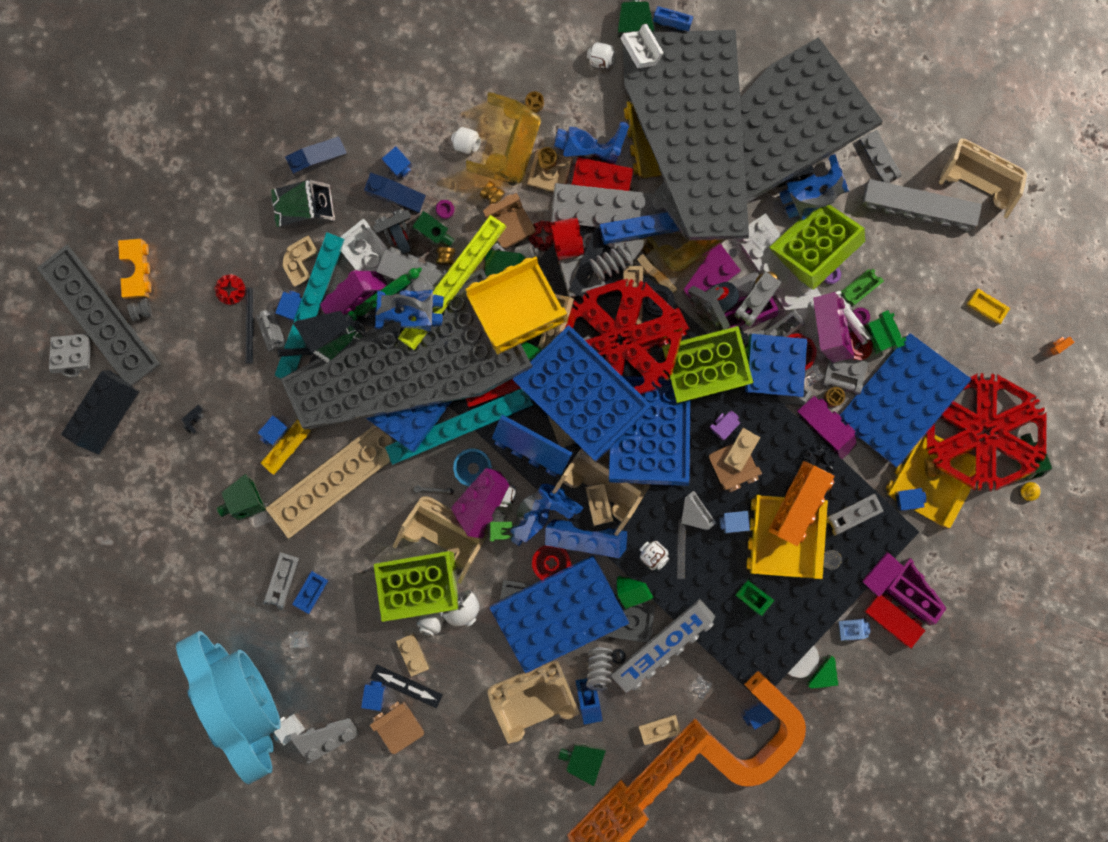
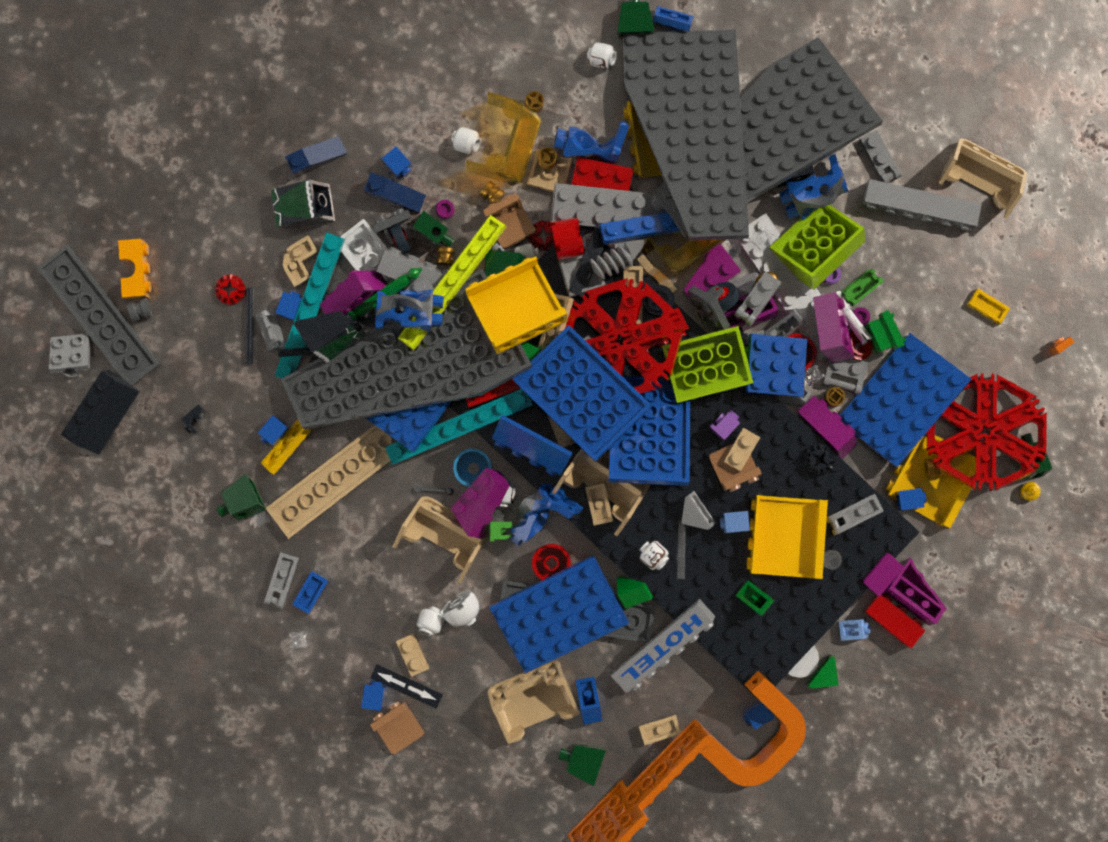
medium azure plant [176,631,281,785] -> none
white brick [273,714,305,745] -> none
light grey wing [289,718,360,763] -> none
lime slope [373,551,458,622] -> none
blue arch [545,519,627,558] -> none
light grey piece [586,647,613,690] -> none
black hinge [610,649,626,664] -> none
white bracket [620,24,663,68] -> none
clear wheel [689,675,712,699] -> none
orange brick [768,461,834,547] -> none

